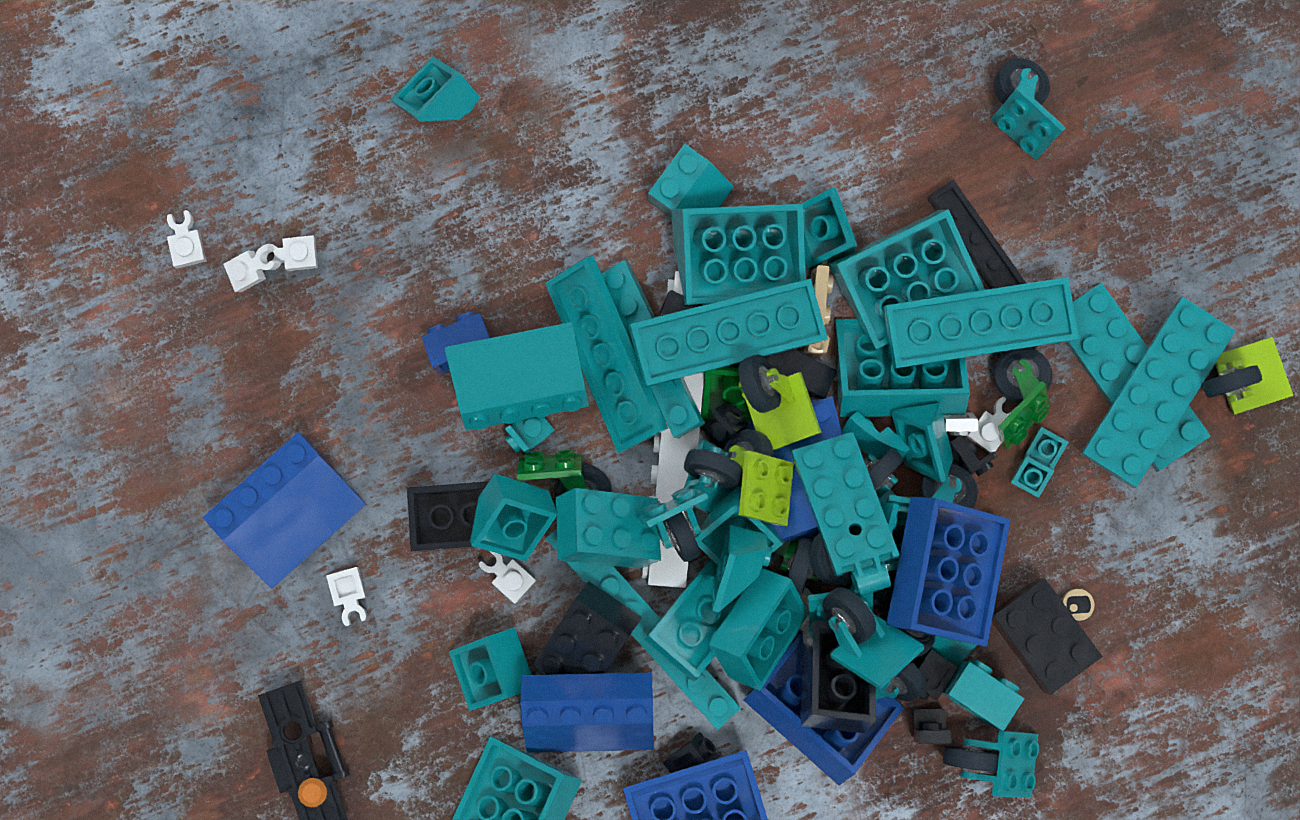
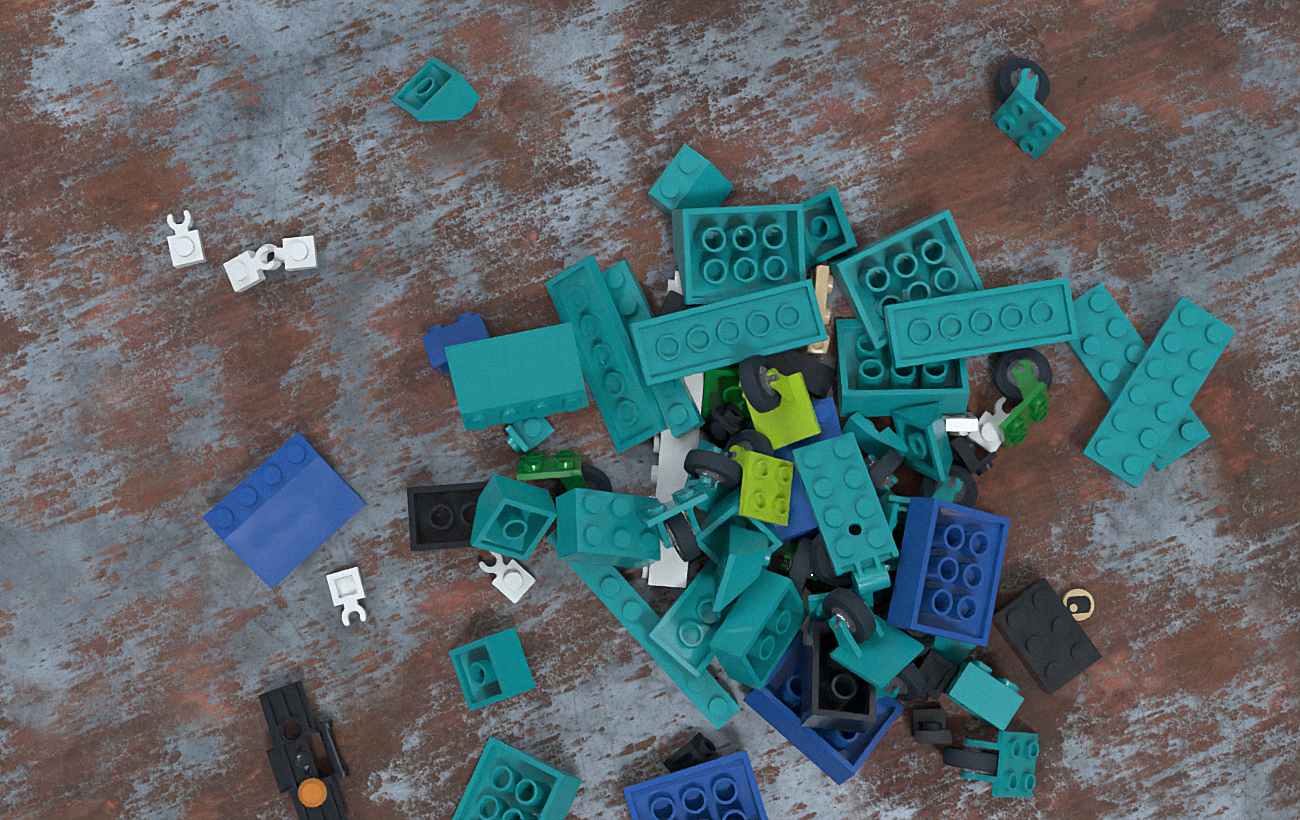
blue slope [520,672,654,753] -> none
black brick [533,581,642,675] -> none
black tile [927,179,1038,349] -> none
teal slope [1011,426,1069,498] -> none
lime plate [1202,337,1294,415] -> none

